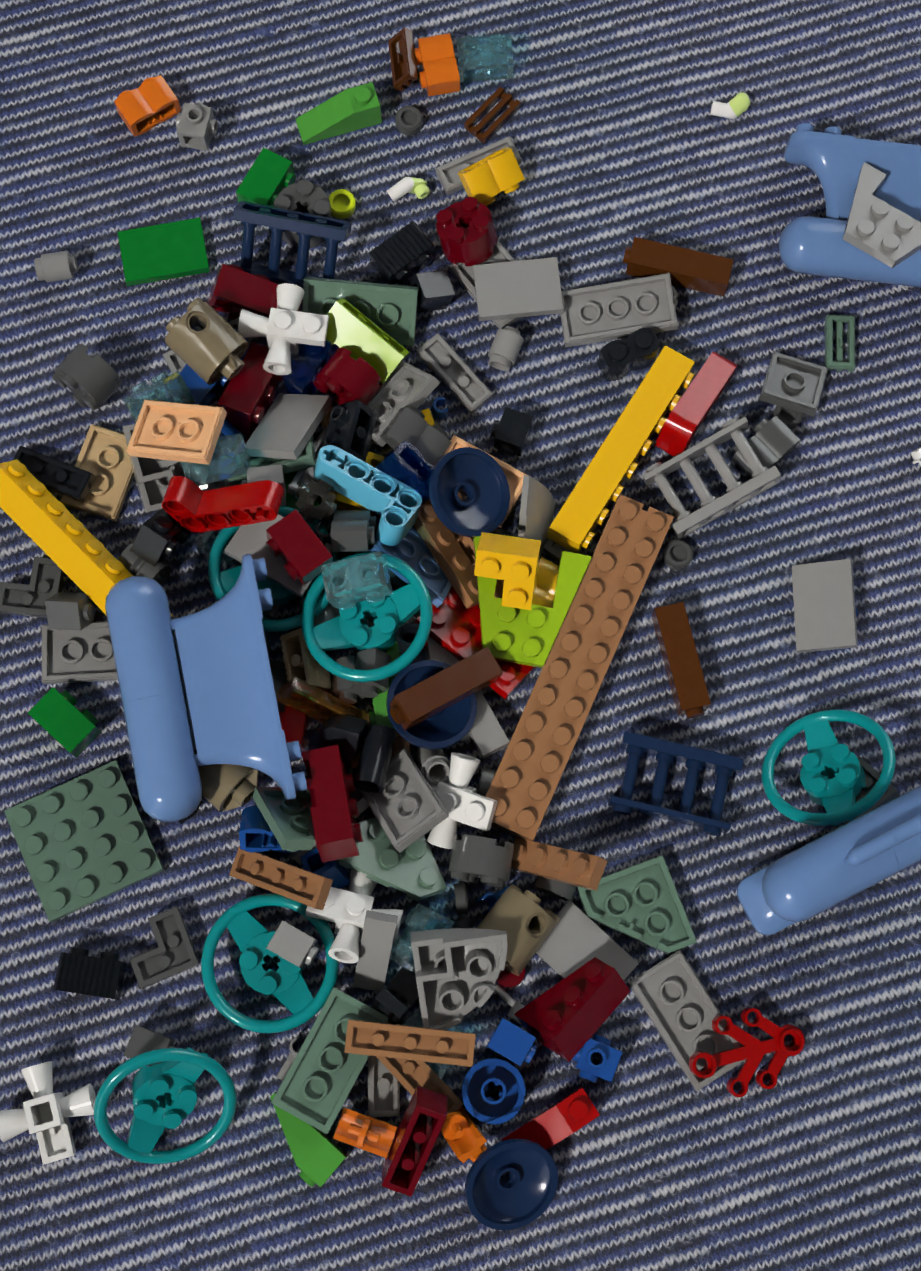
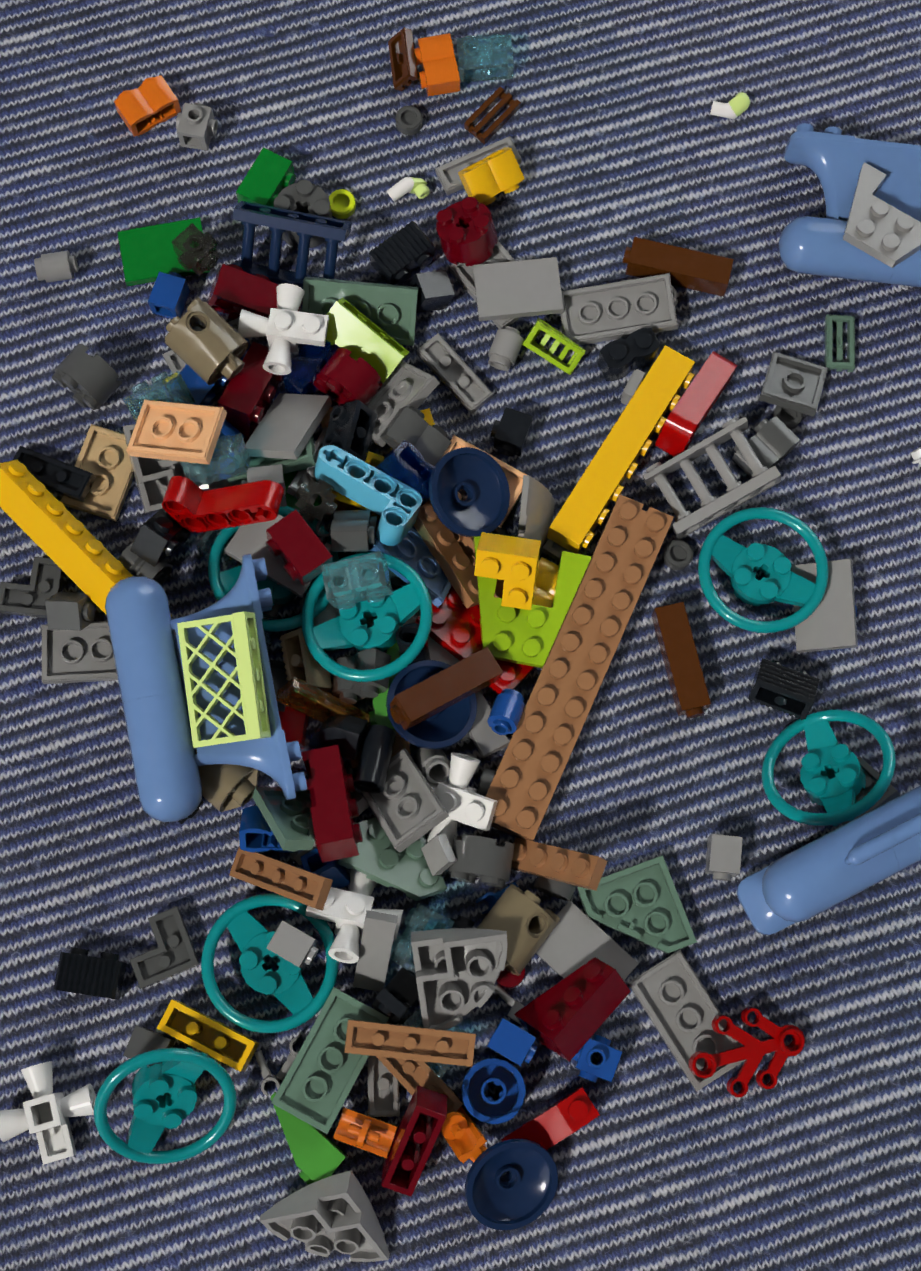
sand green plate [4,760,165,923] -> none
green brick [28,687,102,758] -> none
bright green slope [295,82,382,145] -> none
blue hand [430,397,449,419] -> none
dark grey tile [454,883,469,915] -> none
dark blue fence [607,731,744,836] -> none
none -> blue brick [148,272,190,319]
none -> yellow brick [157,999,259,1072]
none -> clear smoke brick [172,223,219,276]
none -> yellowish green fence [177,611,271,748]
none -> light grey hand [254,1050,280,1096]
none -> light grey brick [259,1170,390,1262]
none -> light grey tile [421,833,457,876]
none -> blue brick [487,689,525,735]
none -> lime slope [522,318,586,375]
none -> light grey tile [620,369,645,406]
none -> teal piece [698,507,829,633]
none -> light grey brick [705,834,743,881]
none -> black brick [748,658,820,720]

